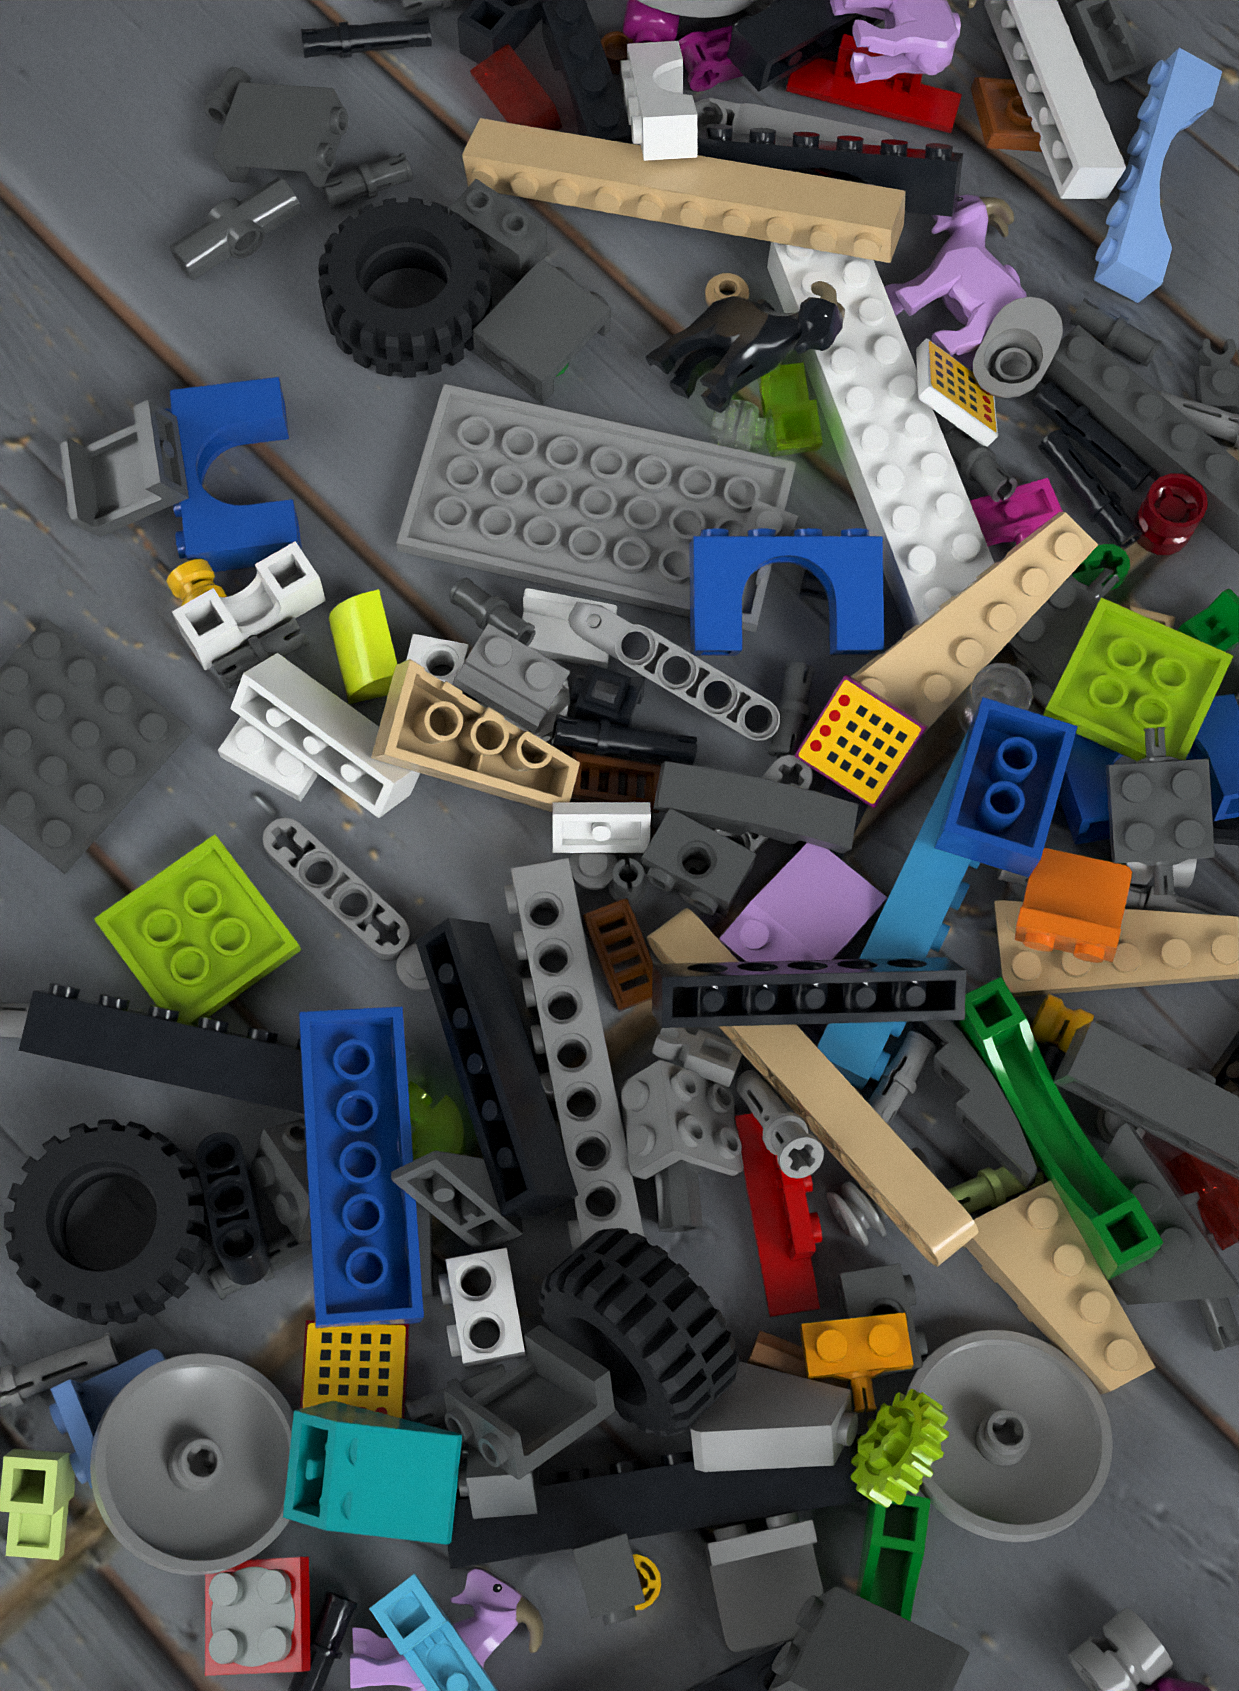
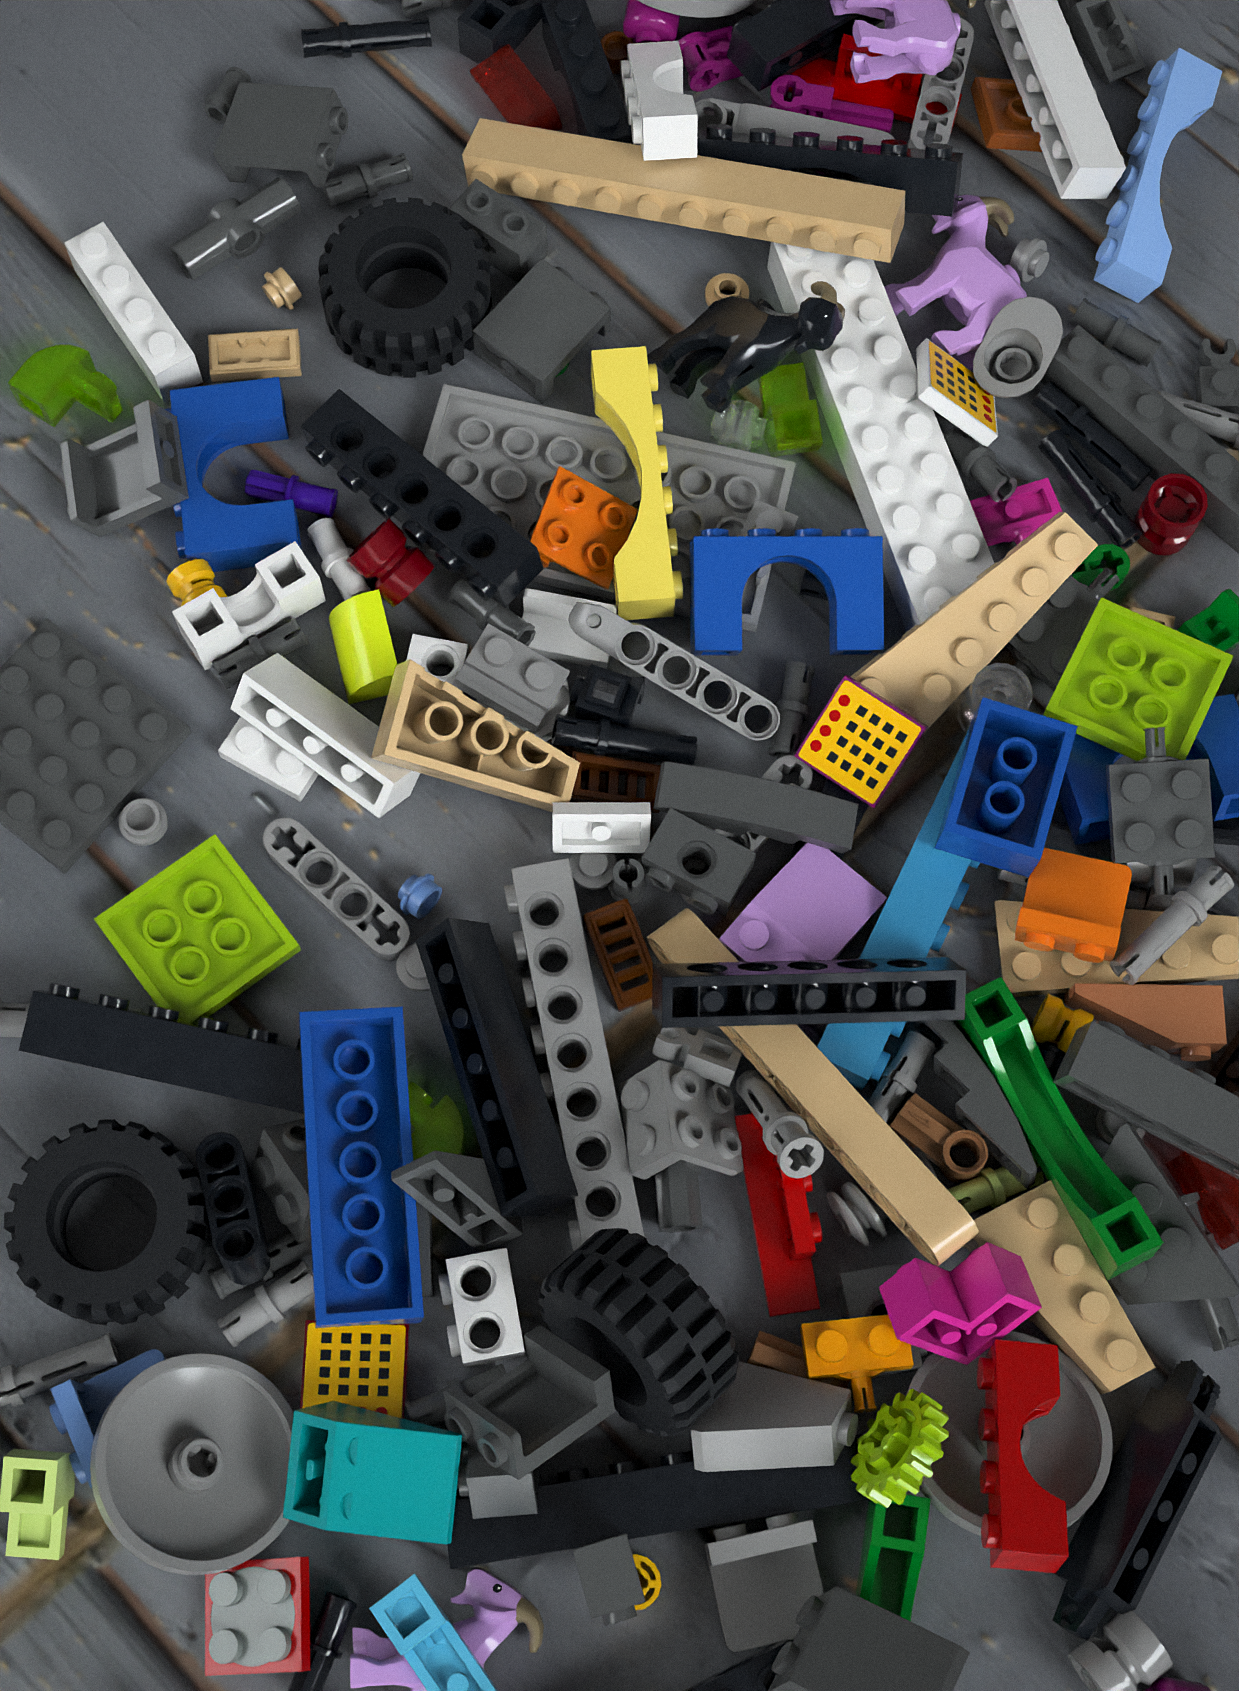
none -> clear neon green brick [8,345,123,427]
none -> white brick [64,222,203,403]
none -> light grey plate [119,798,168,846]
none -> tan plate [208,328,302,382]
none -> light grey pin [217,1260,314,1347]
none -> dark purple axle [245,470,338,518]
none -> tan plate [262,267,302,310]
none -> black brick [301,389,543,608]
none -> white pin [307,518,372,601]
none -> dark red wheel [346,518,435,608]
none -> medium blue plate [398,873,442,919]
none -> orange hinge [529,466,638,590]
none -> light yellow arch [591,346,683,620]
none -> magenta connector [769,75,894,133]
none -> dark pink brick [879,1242,1042,1365]
none -> medium nougat piece [890,1093,988,1183]
none -> light grey beam [908,18,974,150]
none -> red arch [977,1339,1069,1573]
none -> light grey plate [1010,238,1049,282]
none -> black hinge [1053,1359,1222,1641]
none -> nougat slope [1064,983,1227,1062]
none -> light grey pin [1110,865,1234,985]

